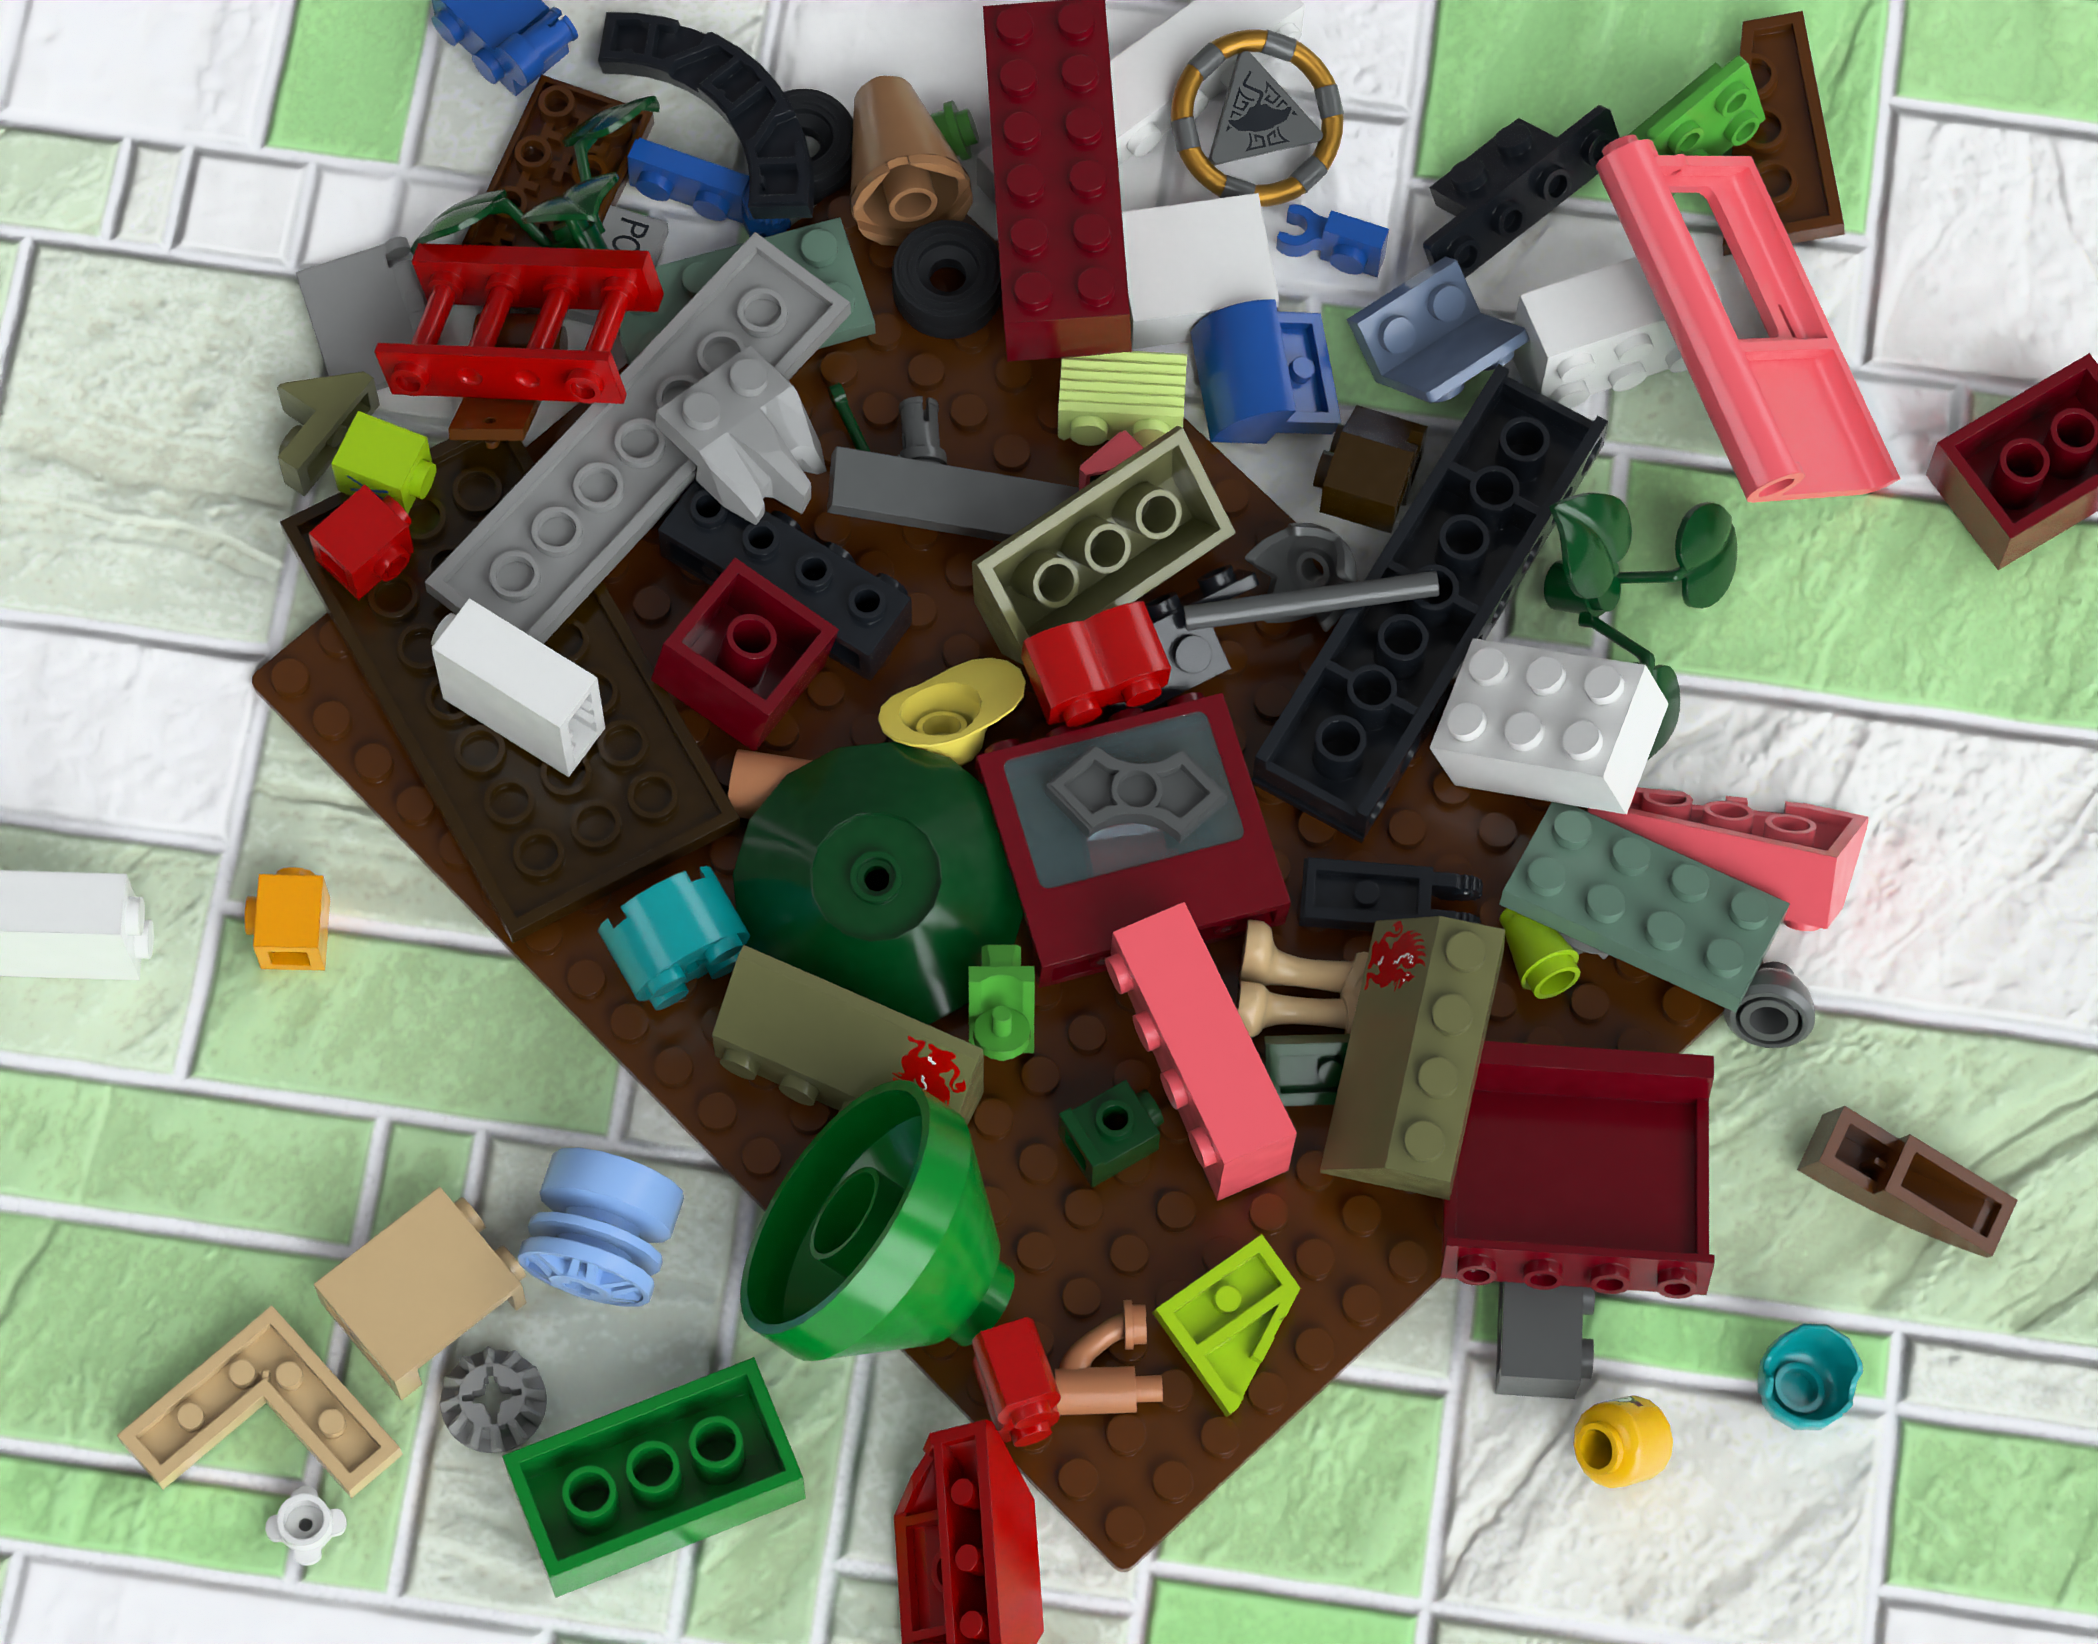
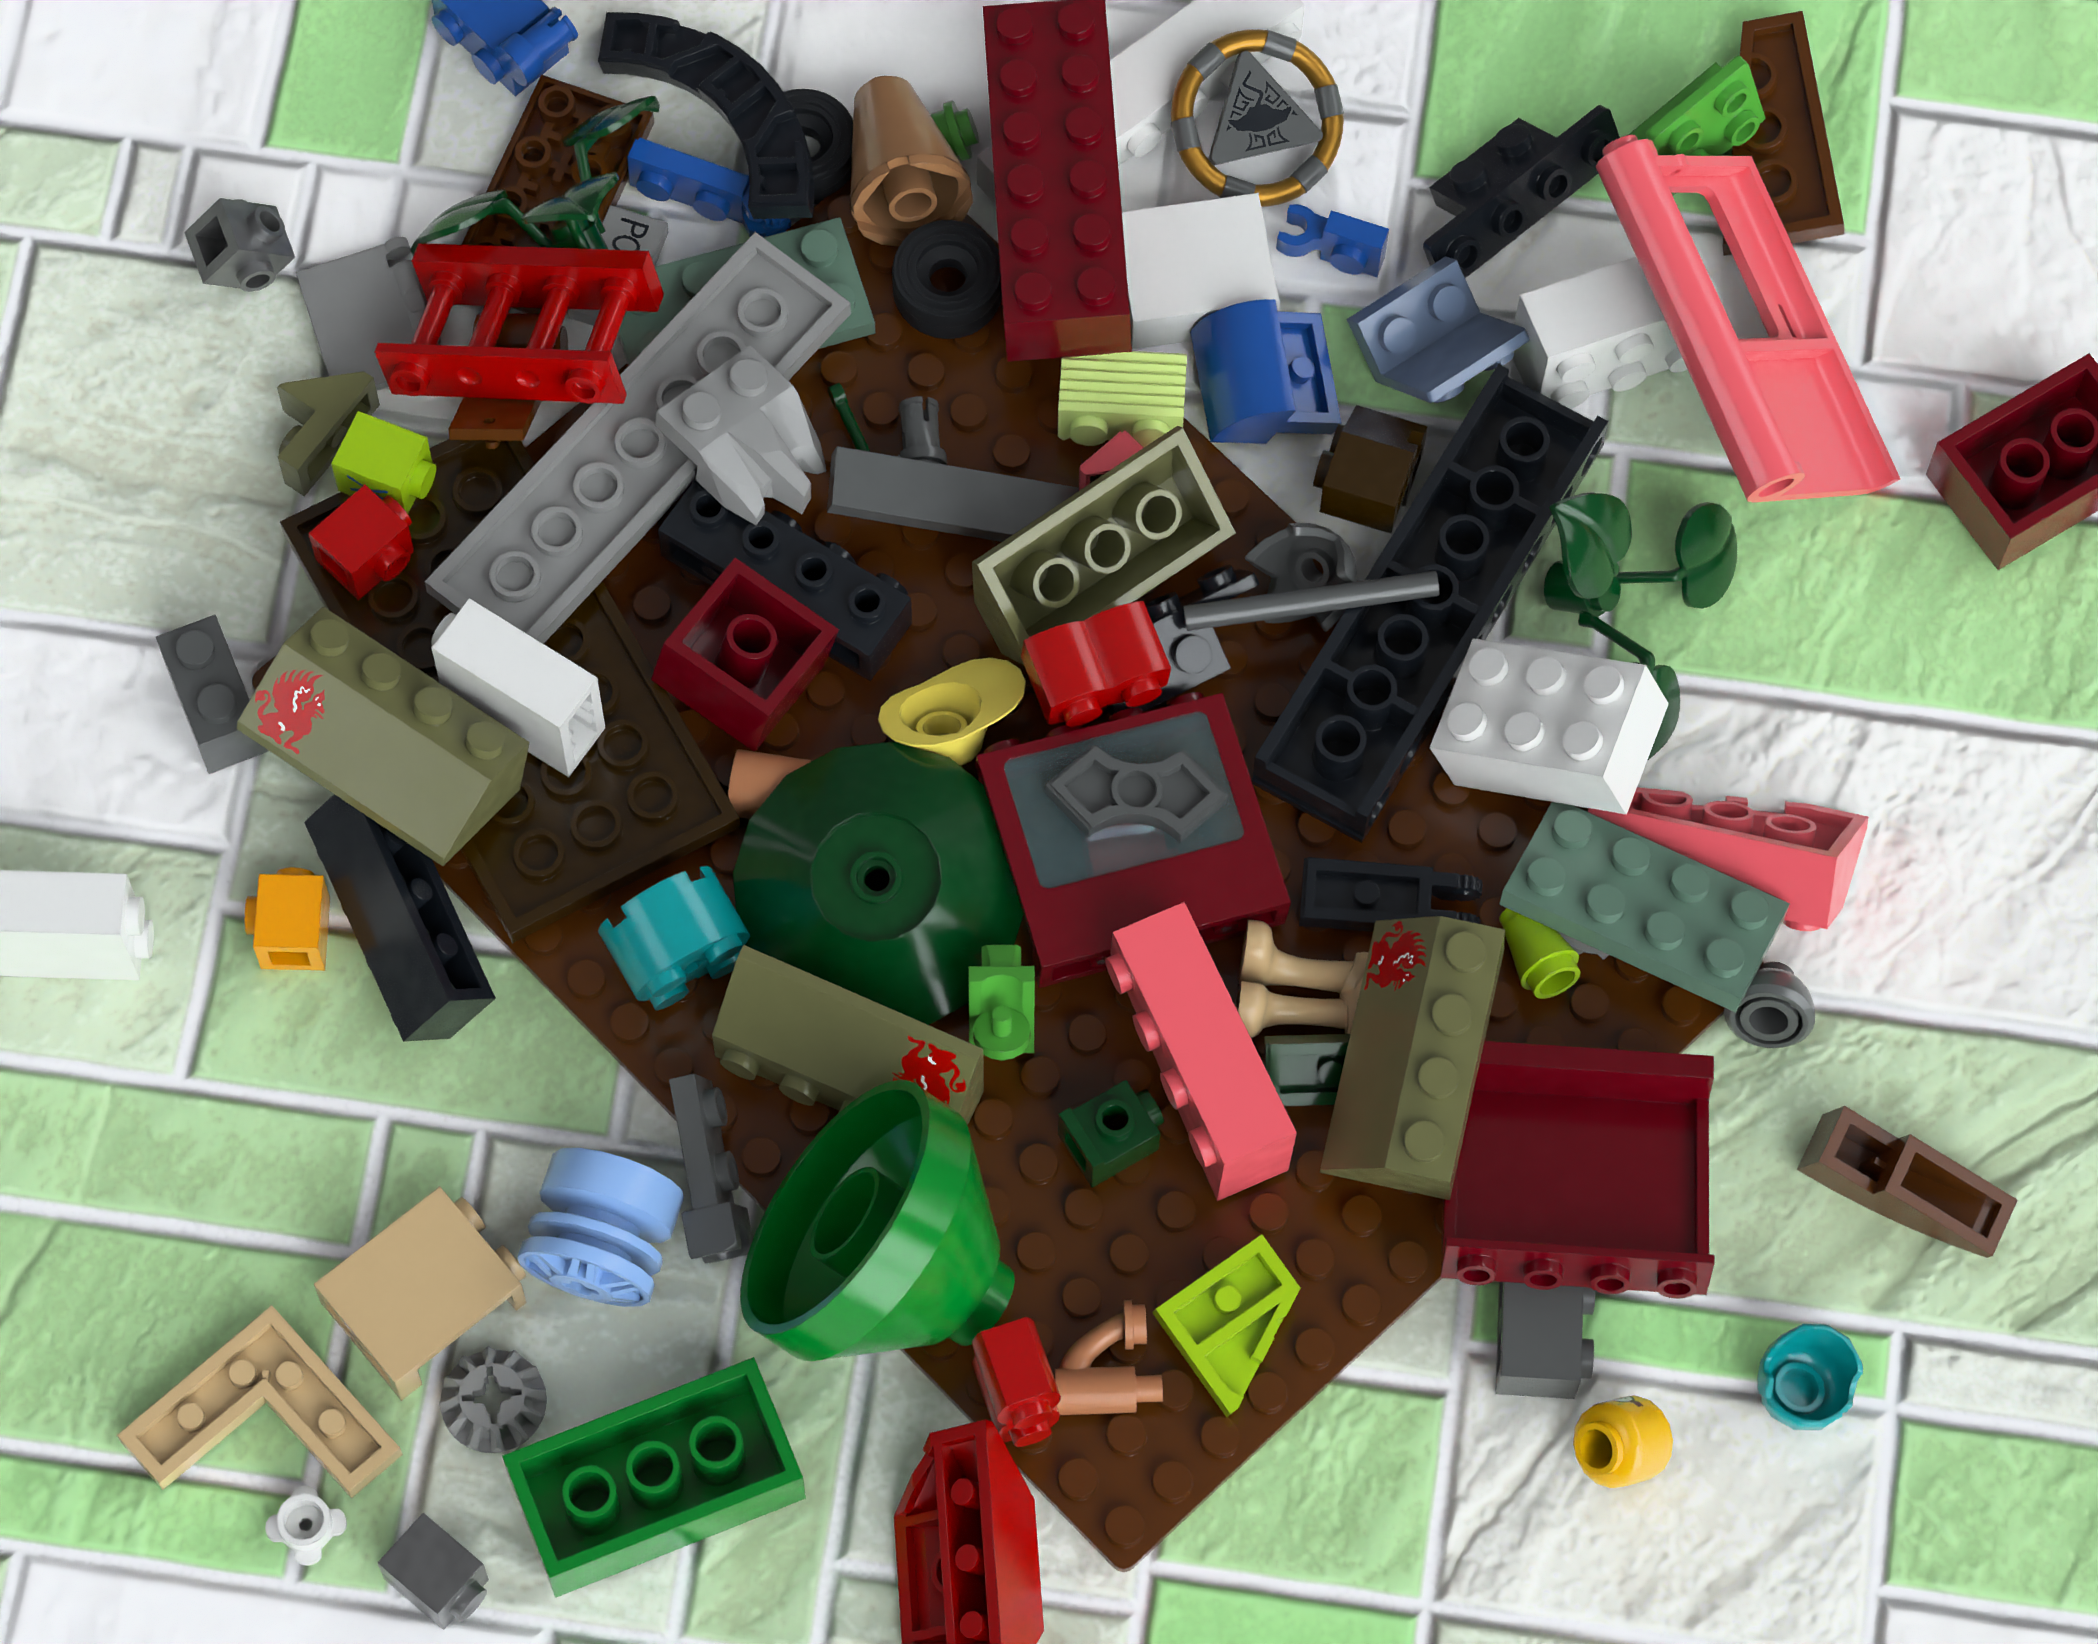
none -> dark grey brick [156,615,268,774]
none -> flat silver brick [184,198,295,292]
none -> olive slope [237,607,530,866]
none -> black brick [304,794,496,1042]
none -> flat silver brick [378,1513,489,1630]
none -> dark grey plate [669,1074,753,1263]

